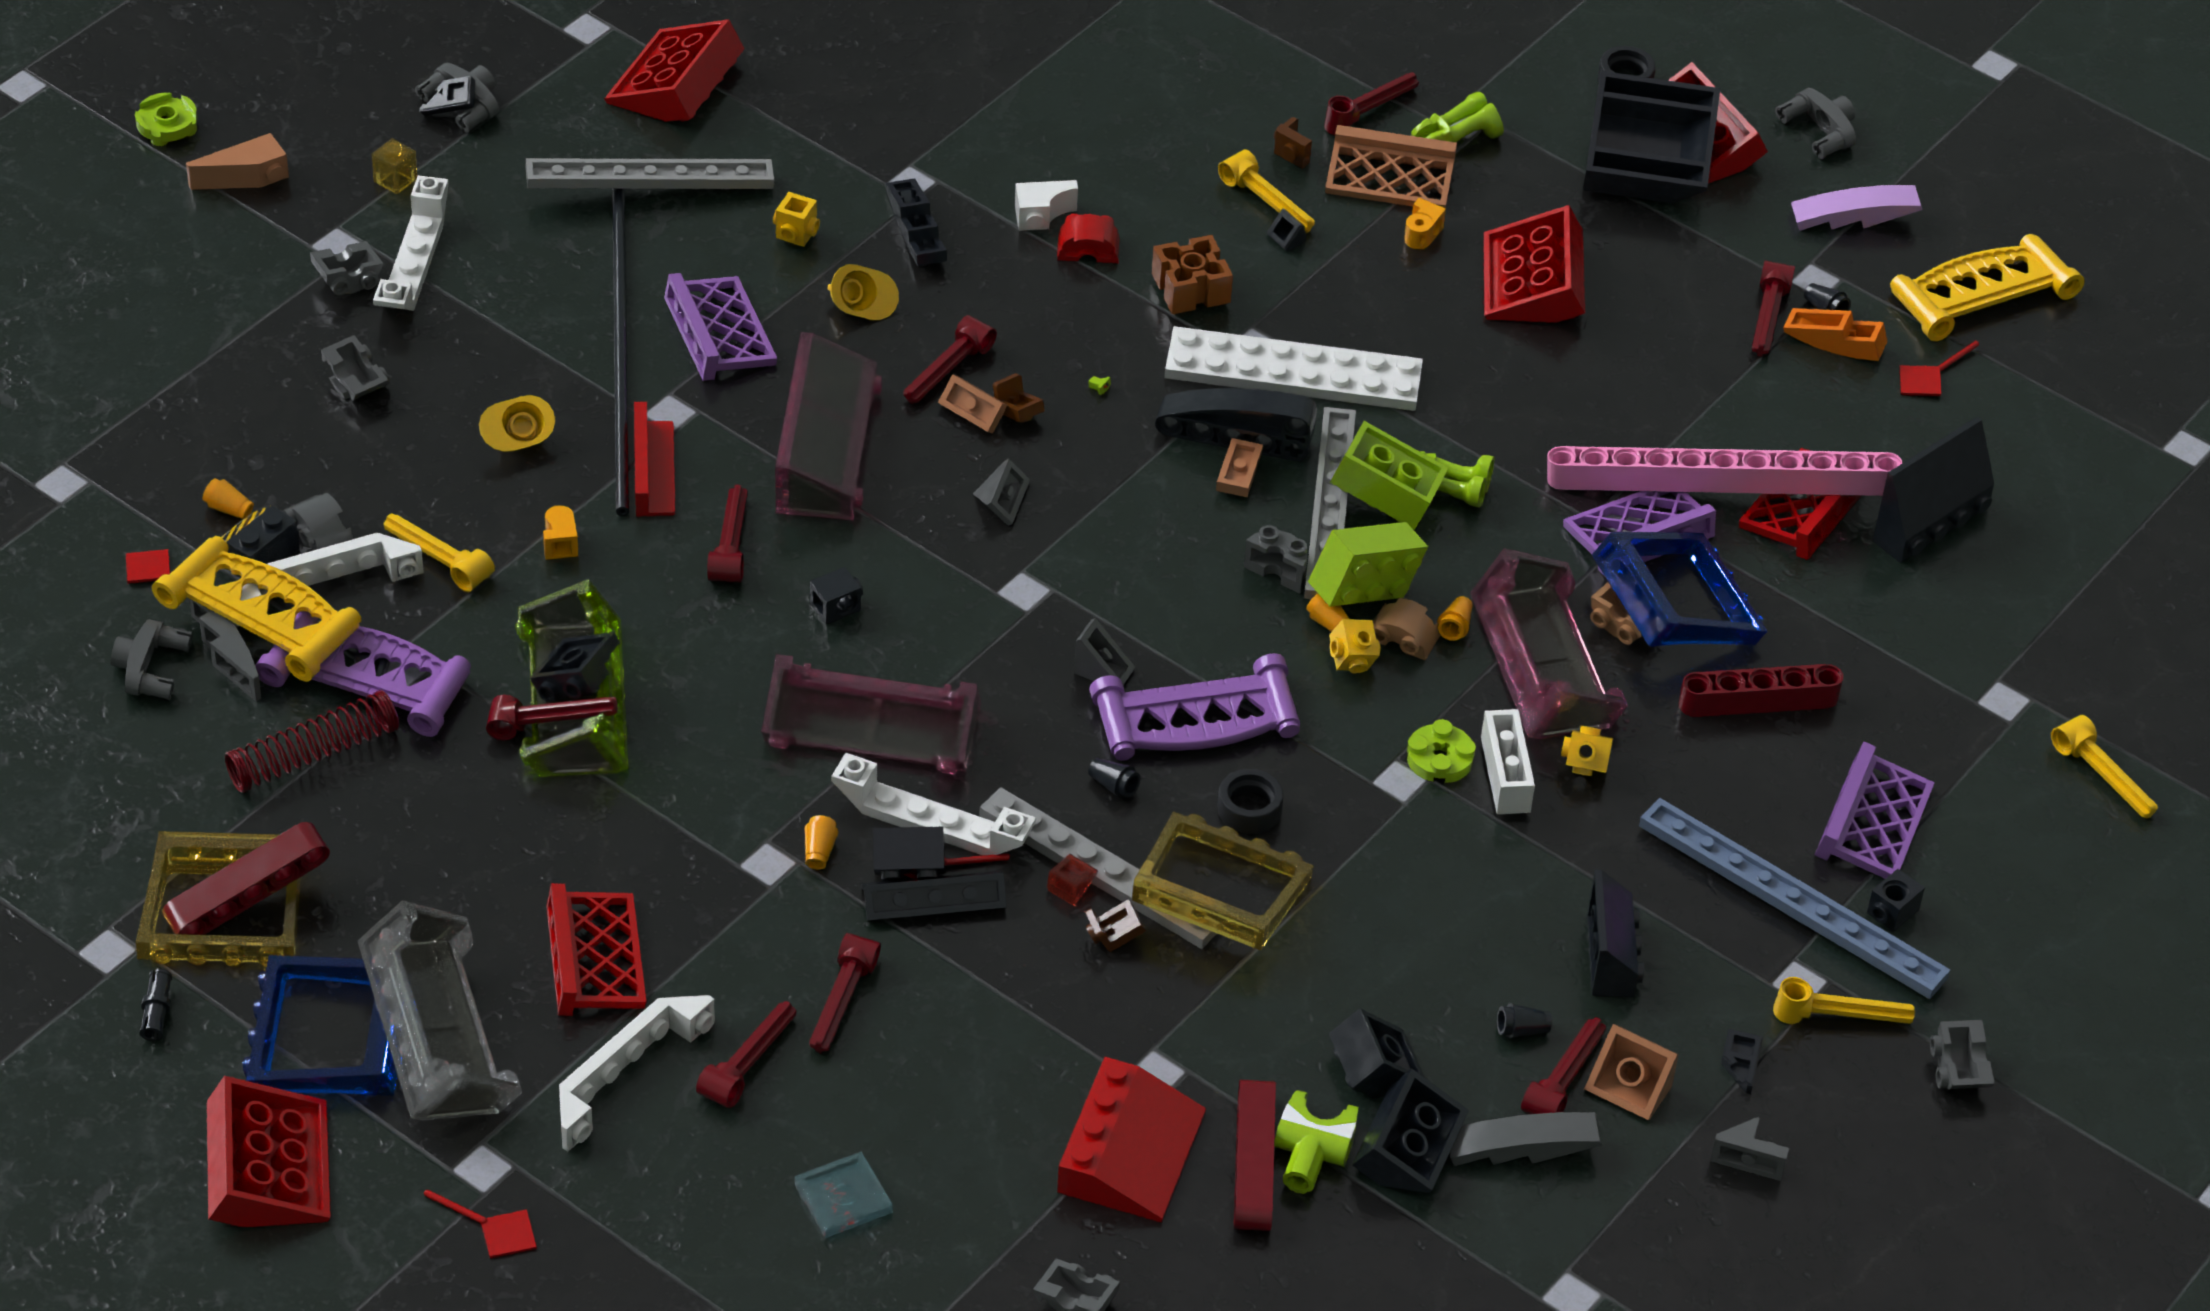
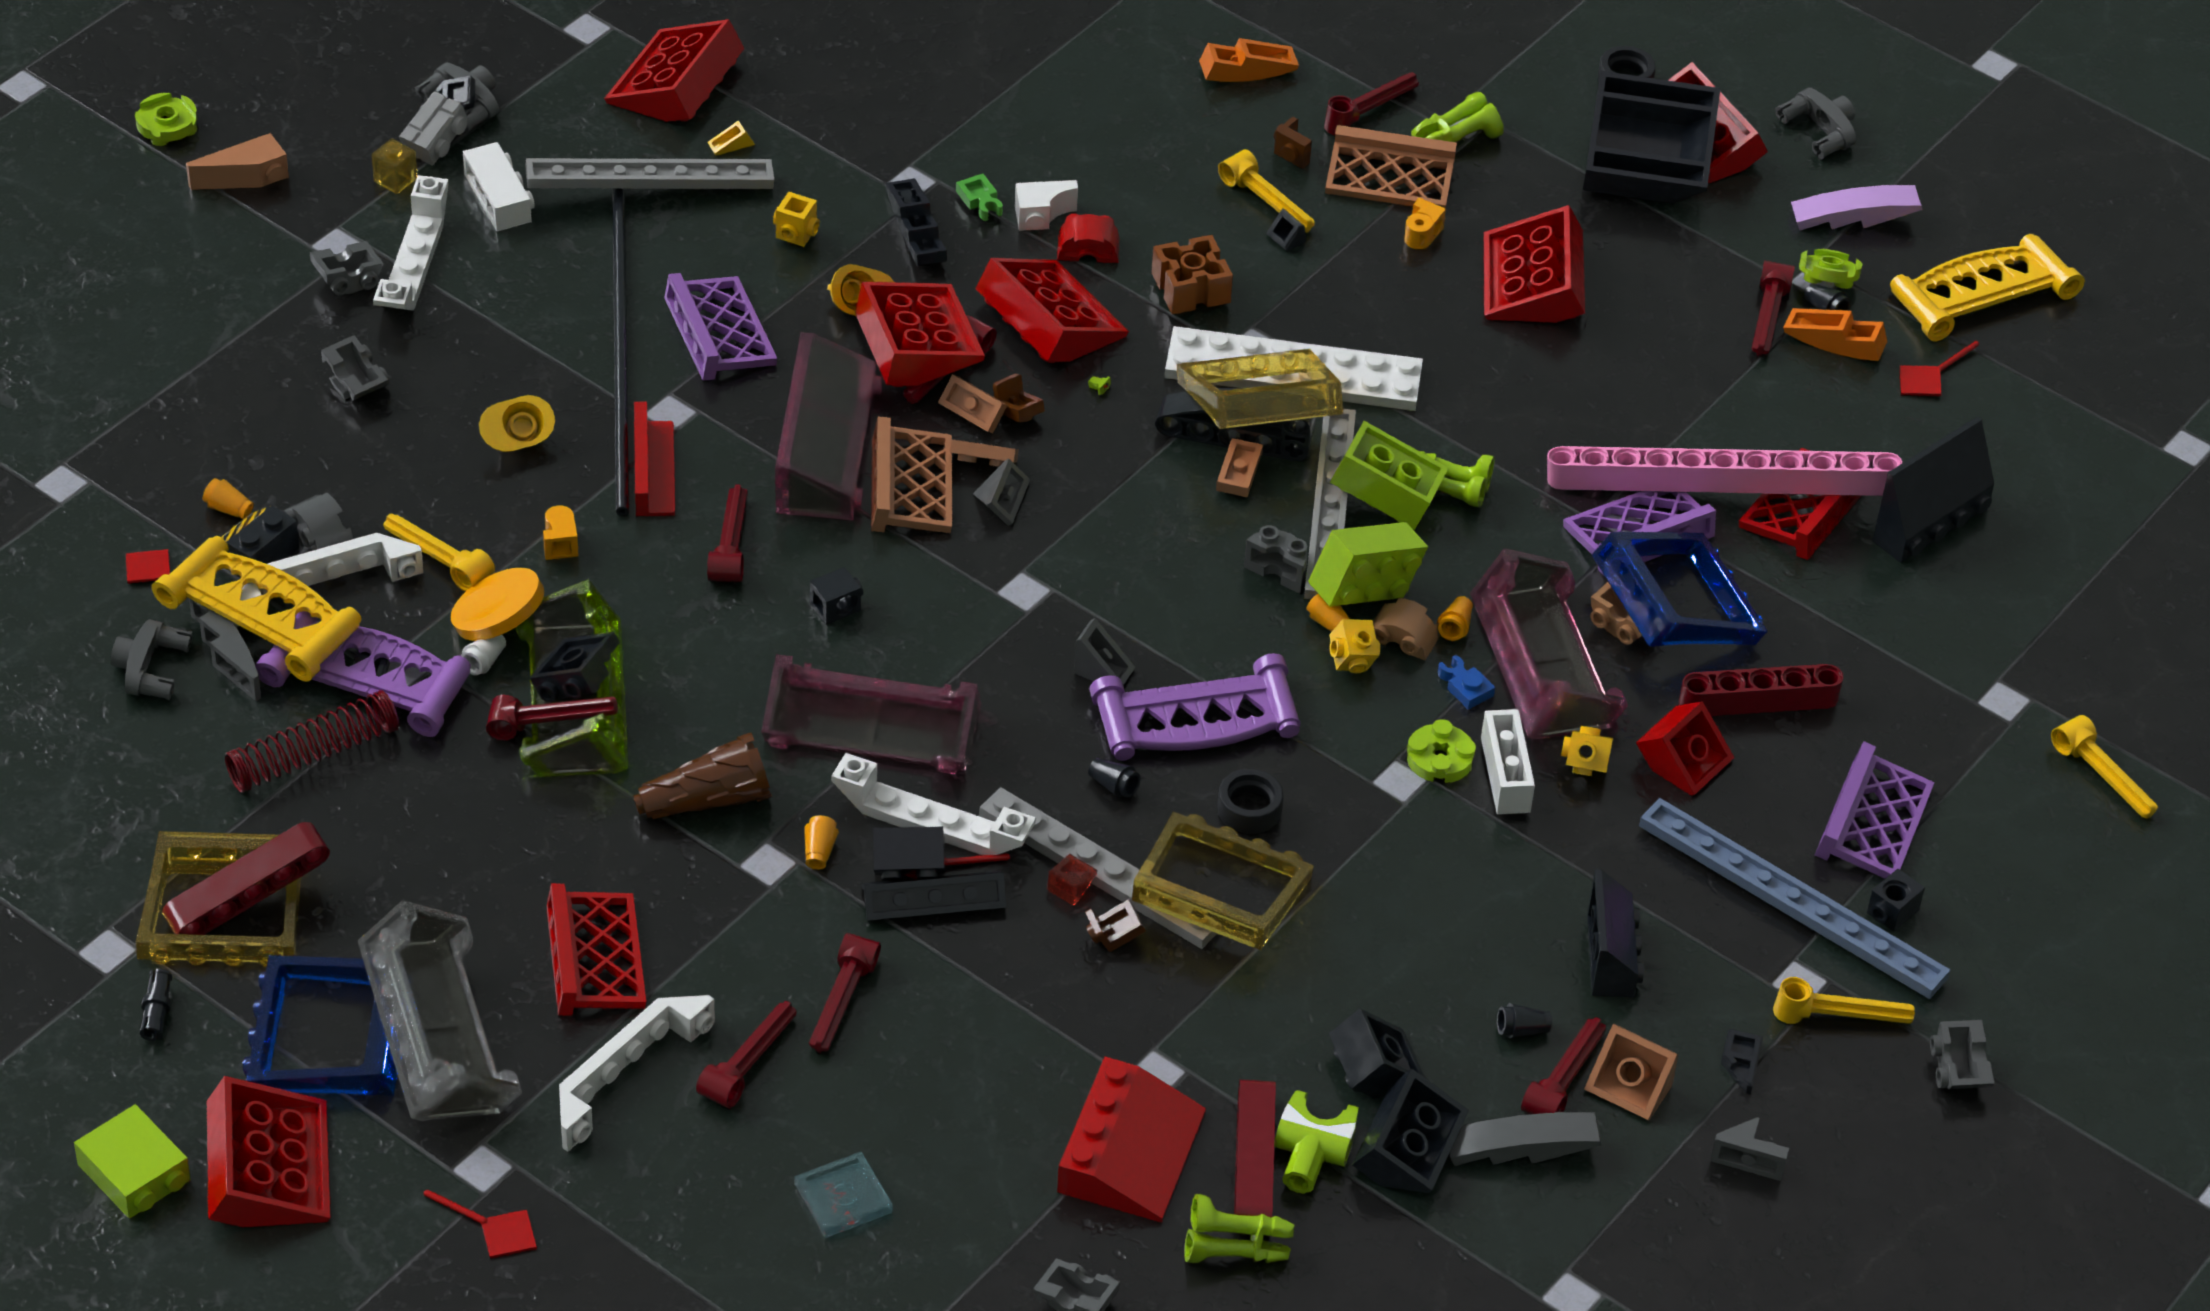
none -> lime brick [74,1104,191,1219]
none -> light grey brick [399,91,468,166]
none -> light orange piece [451,568,544,641]
none -> white cone [461,635,506,675]
none -> white brick [463,142,535,231]
none -> reddish brown cone [633,732,772,819]
none -> yellow piece [707,121,755,156]
none -> red slope [855,282,985,387]
none -> nougat fence [871,416,952,533]
none -> nougat plate [950,440,1019,466]
none -> bright green plate [956,174,1003,221]
none -> red slope [975,258,1129,363]
none -> clear yellow windscreen [1176,349,1344,429]
none -> lime piece [1184,1194,1295,1263]
none -> orange slope [1199,38,1299,82]
none -> blue plate [1438,655,1495,710]
none -> red slope [1636,701,1735,795]
none -> lime plate [1799,249,1862,289]

